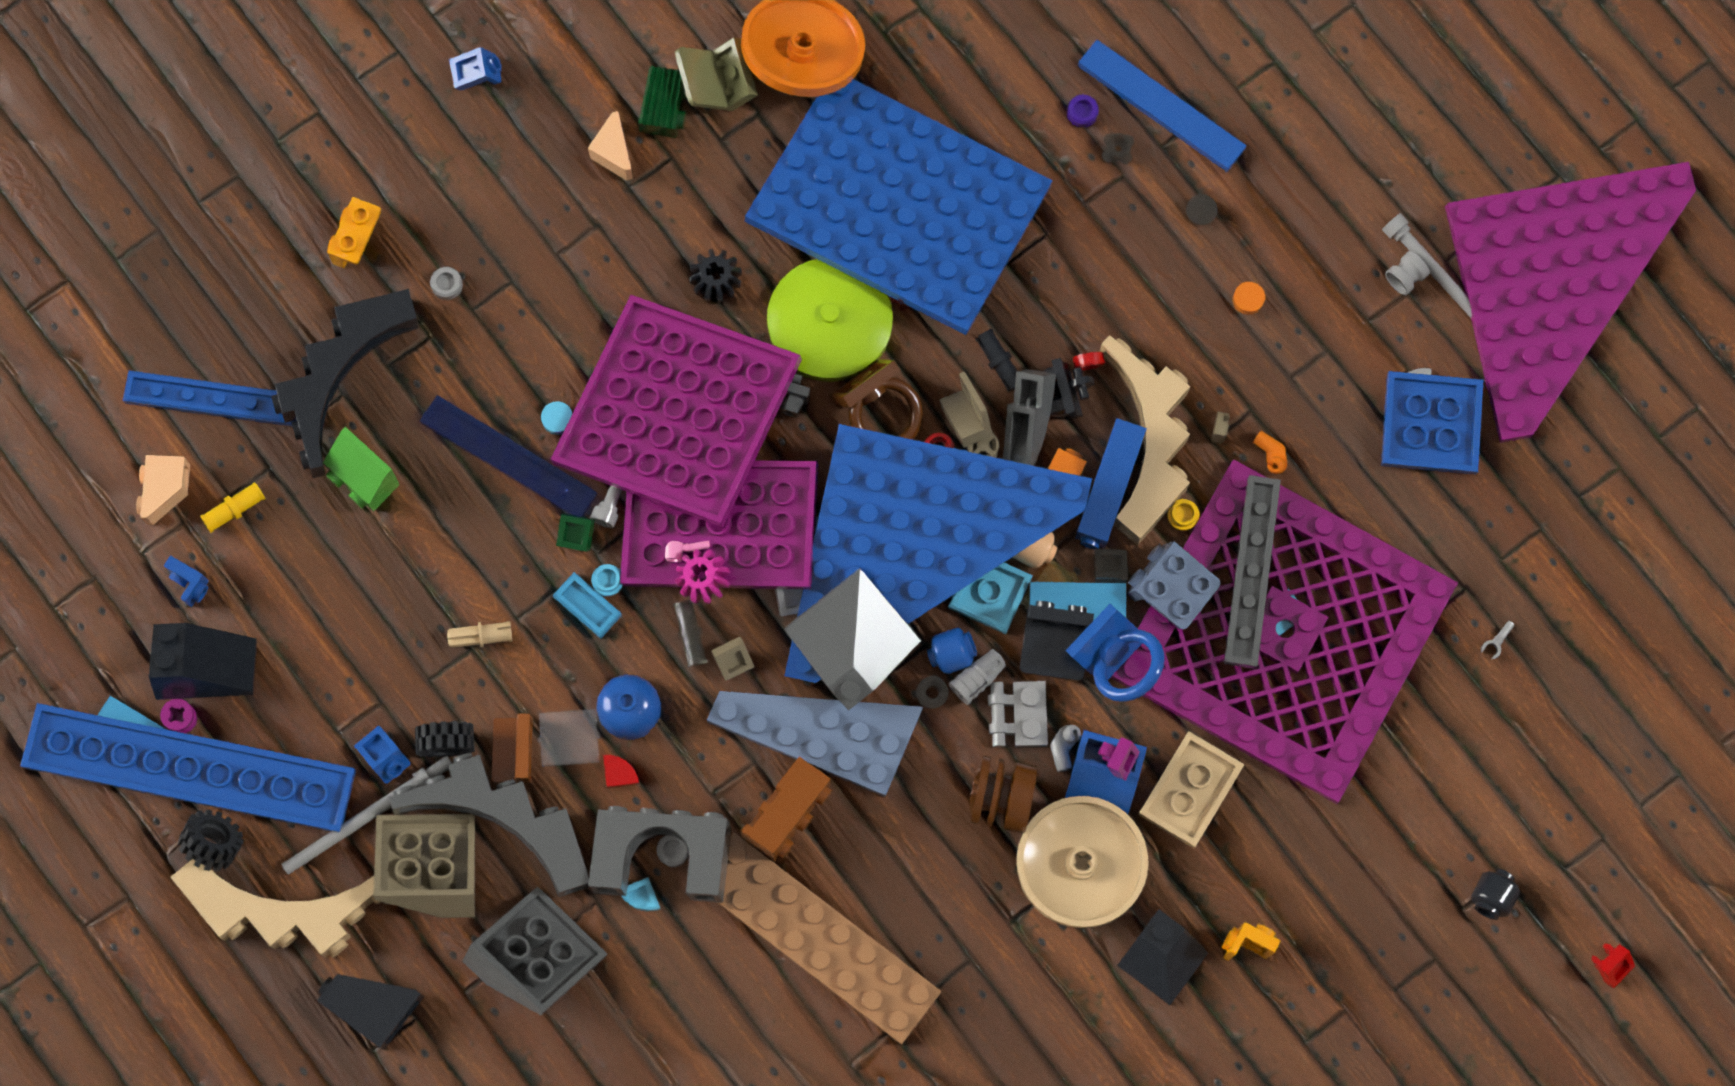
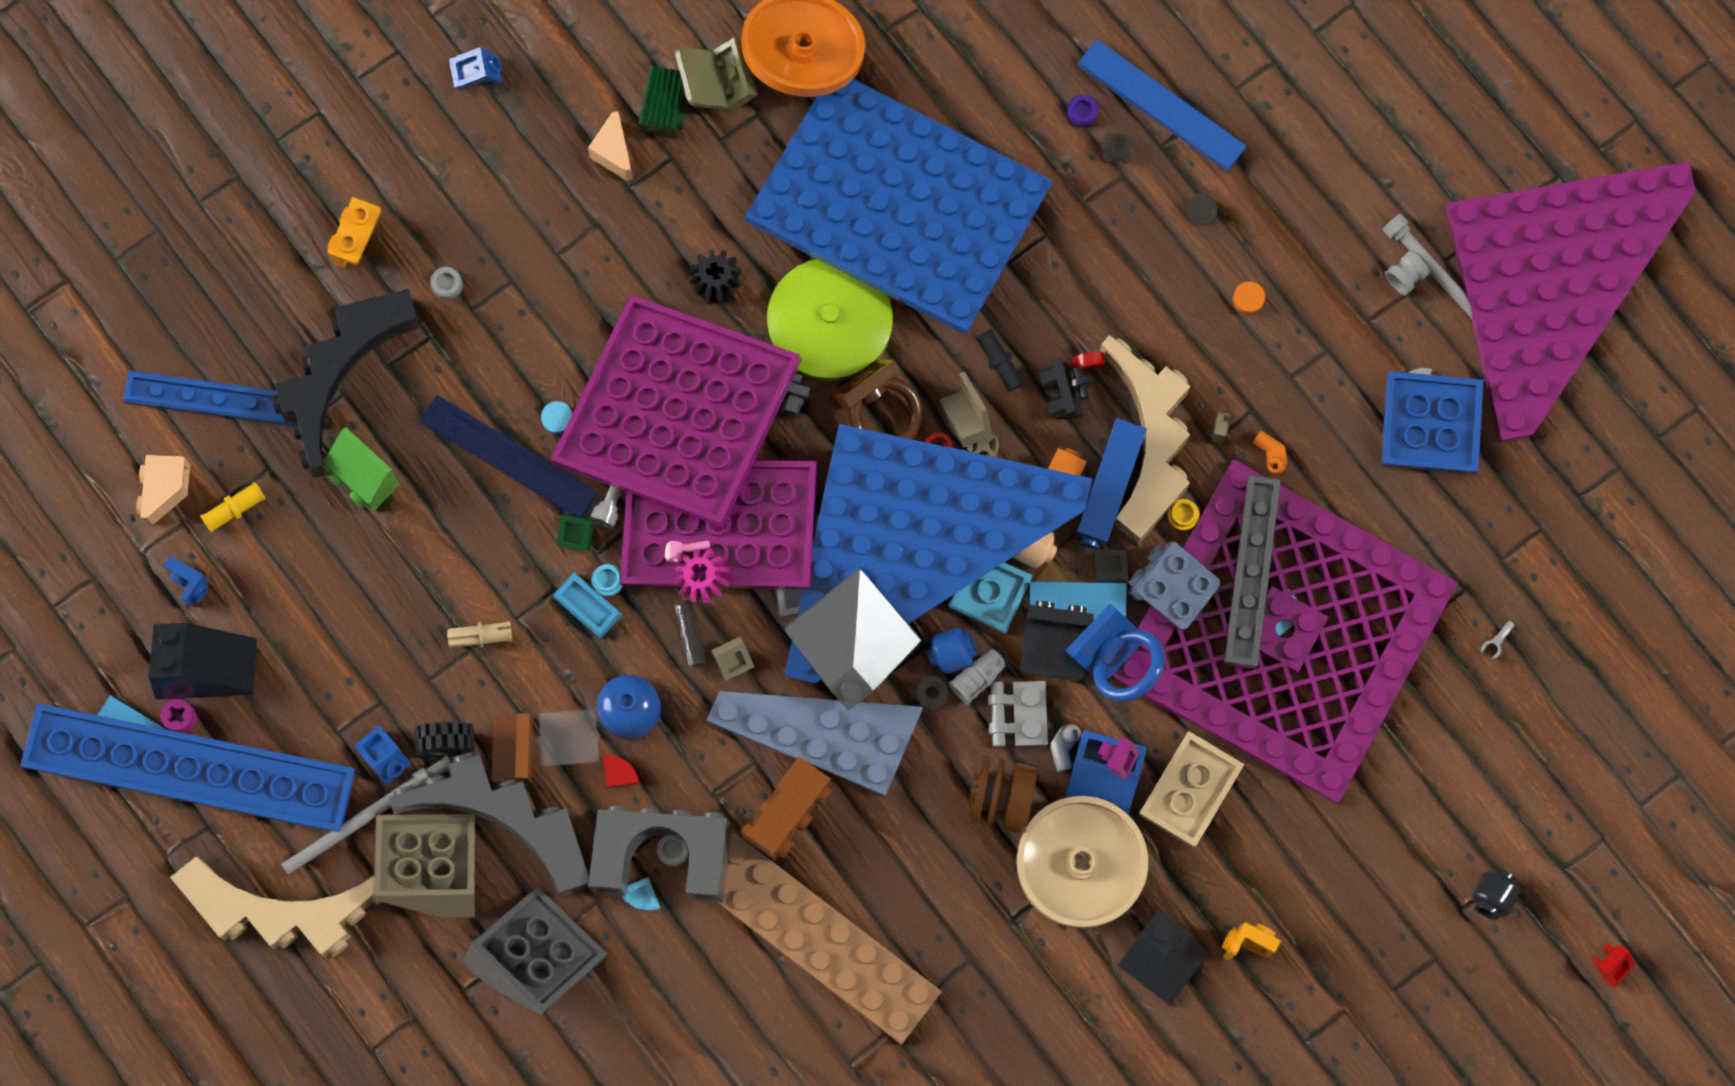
black tyre [178,810,243,871] -> none
black slope [317,974,424,1050] -> none
dark grey slope [1003,369,1056,466] -> none

